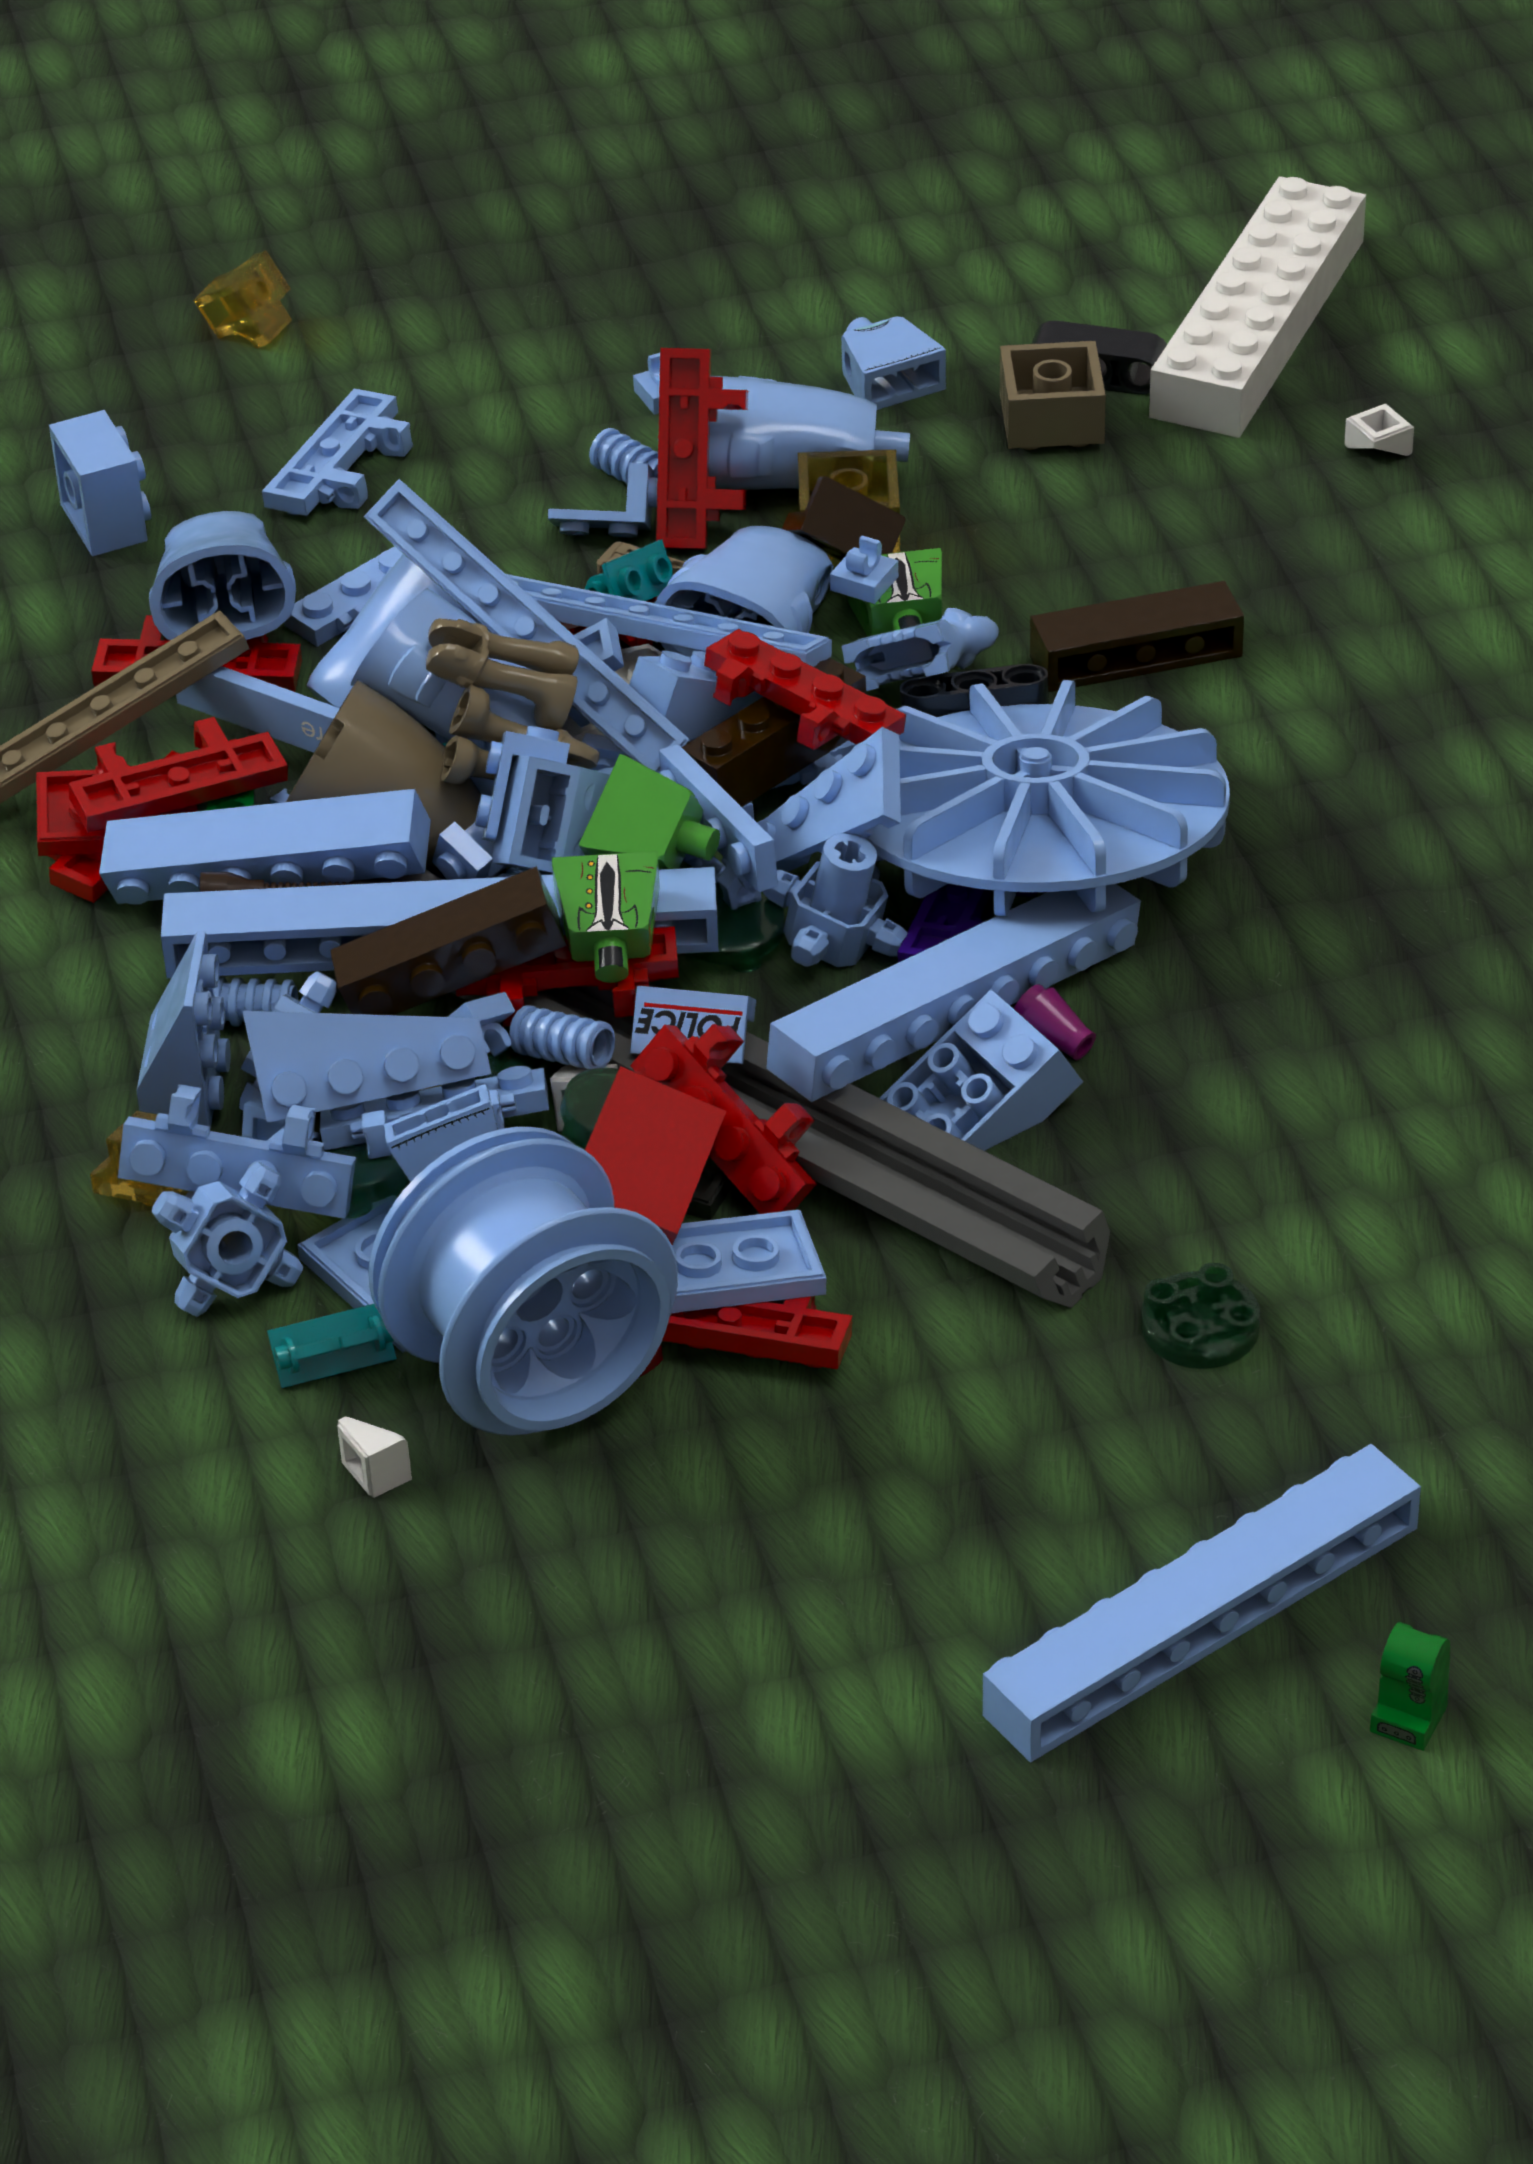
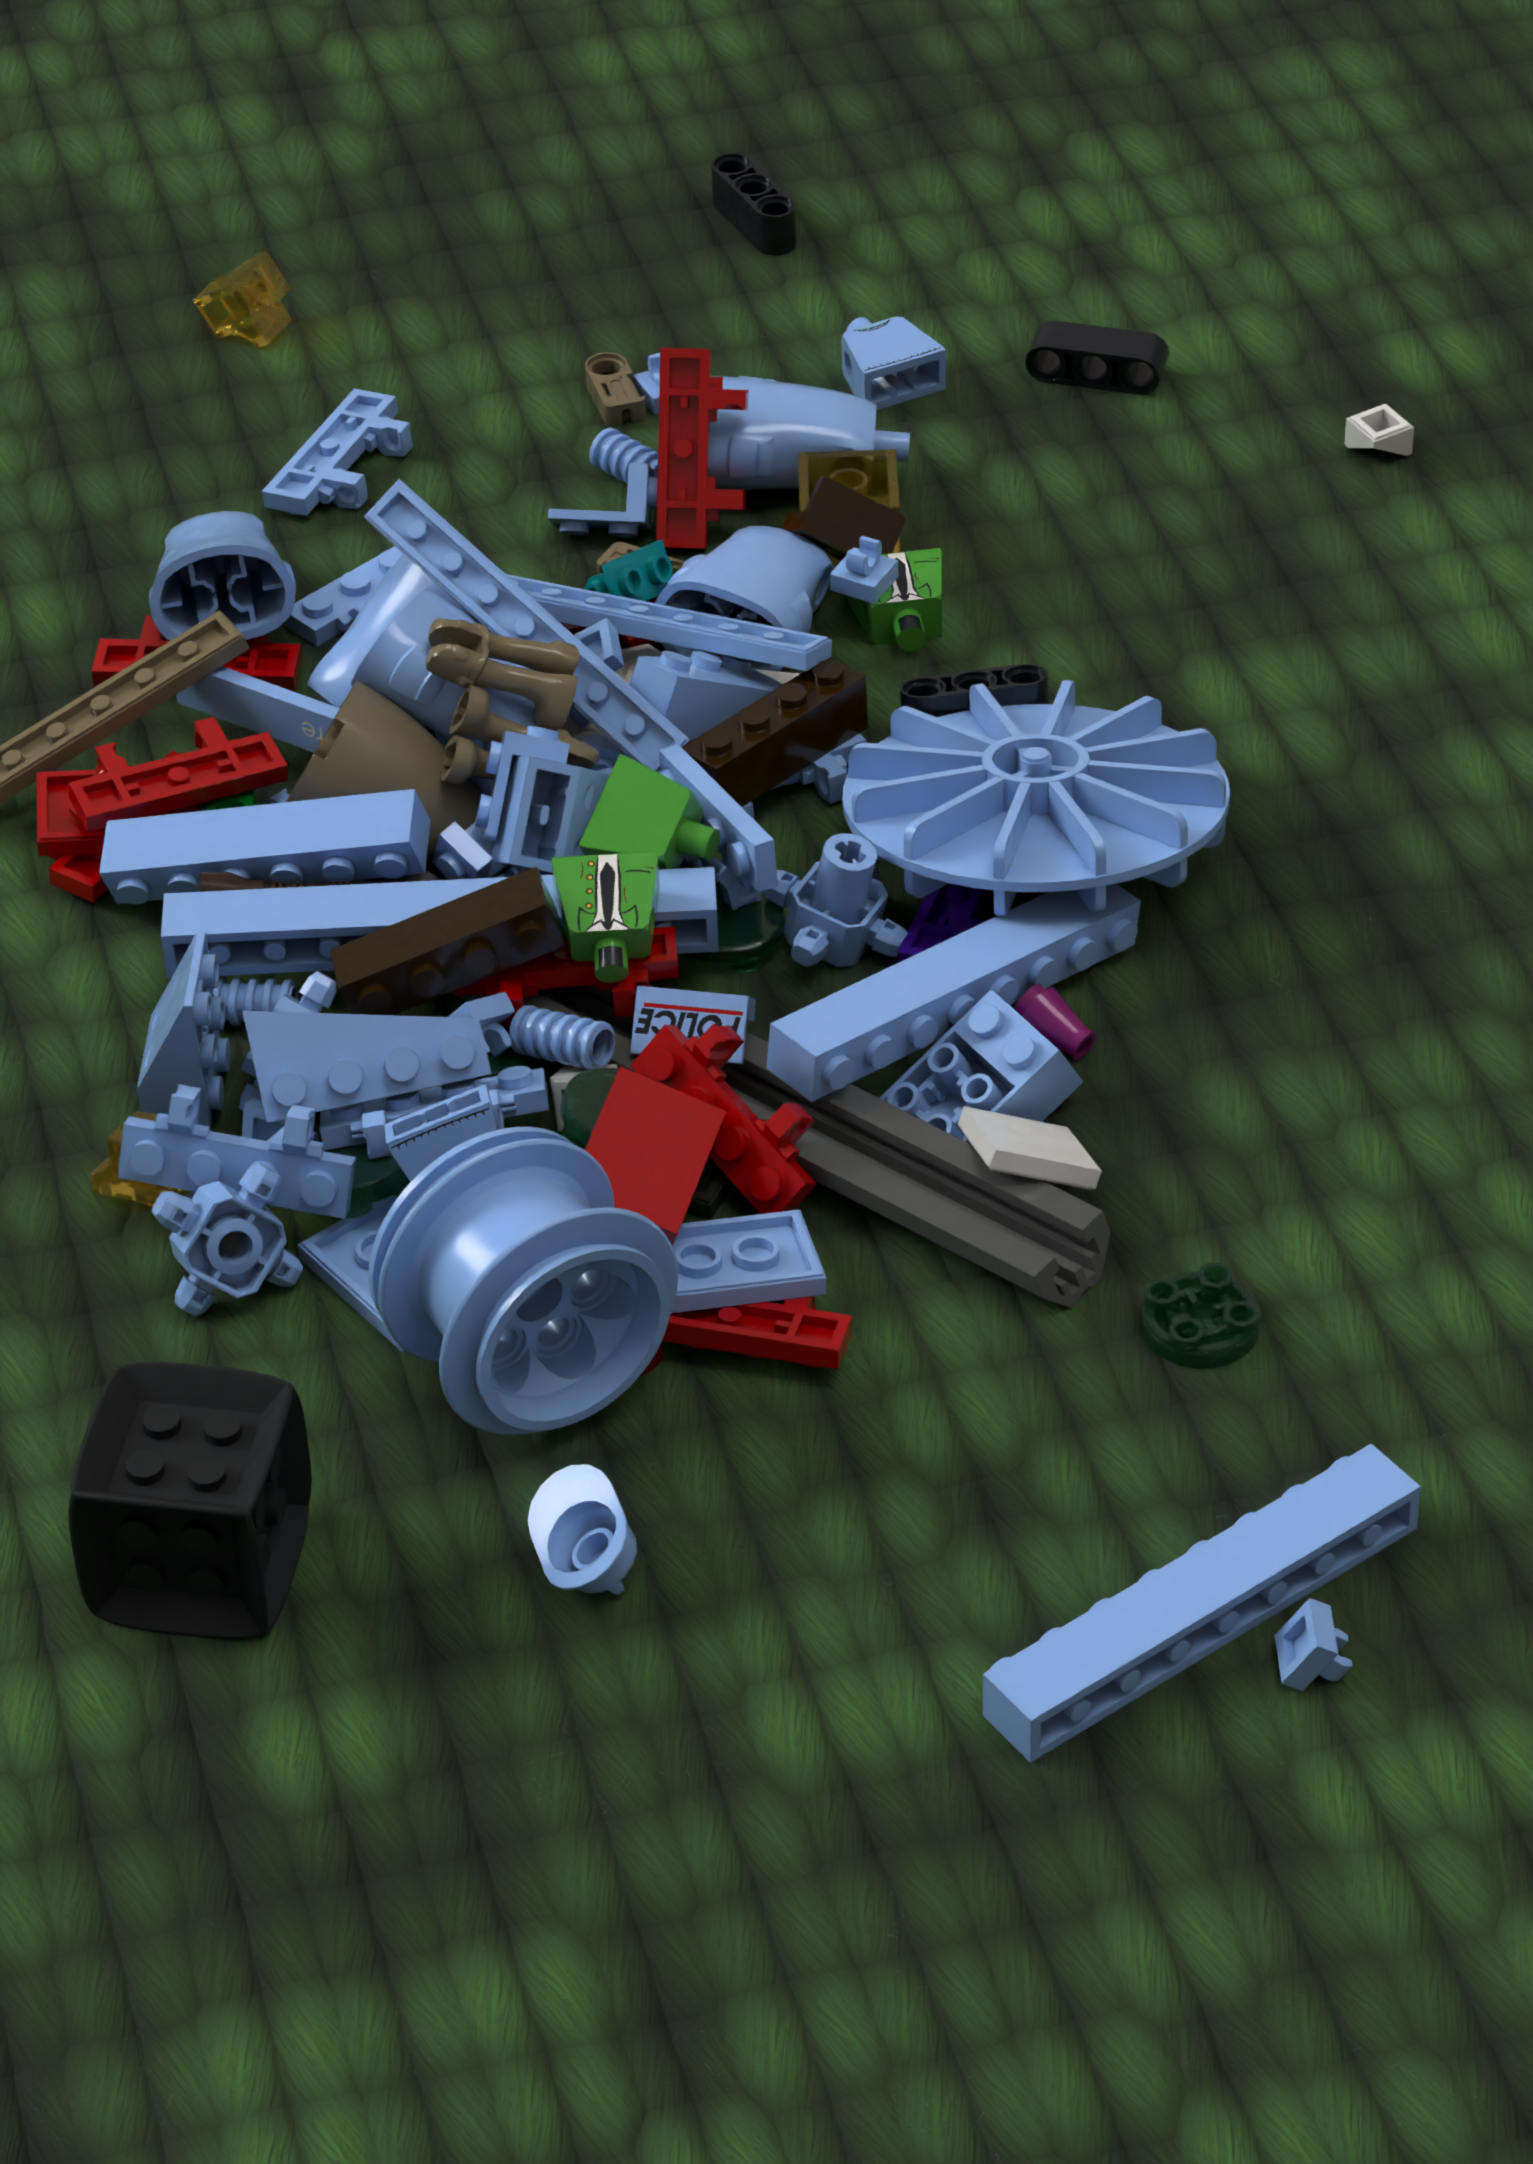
light blue brick [49,410,151,556] -> none
teal hinge [267,1304,397,1388] -> none
white slope [337,1416,412,1498] -> none
red hinge [704,629,906,750] -> none
light blue wing [757,727,901,872] -> none
light blue animal [842,608,999,691] -> none
dark tan brick [1000,341,1106,450] -> none
dark brown brick [1030,581,1244,692] -> none
white brick [1149,176,1366,438] -> none
green leg [1370,1621,1451,1751] -> none
none -> black piece [68,1361,312,1639]
none -> light blue piece [528,1464,637,1595]
none -> dark tan piece [585,352,646,427]
none -> black beam [711,153,796,256]
none -> white tile [958,1106,1102,1190]
none -> light blue tile [1274,1598,1353,1691]

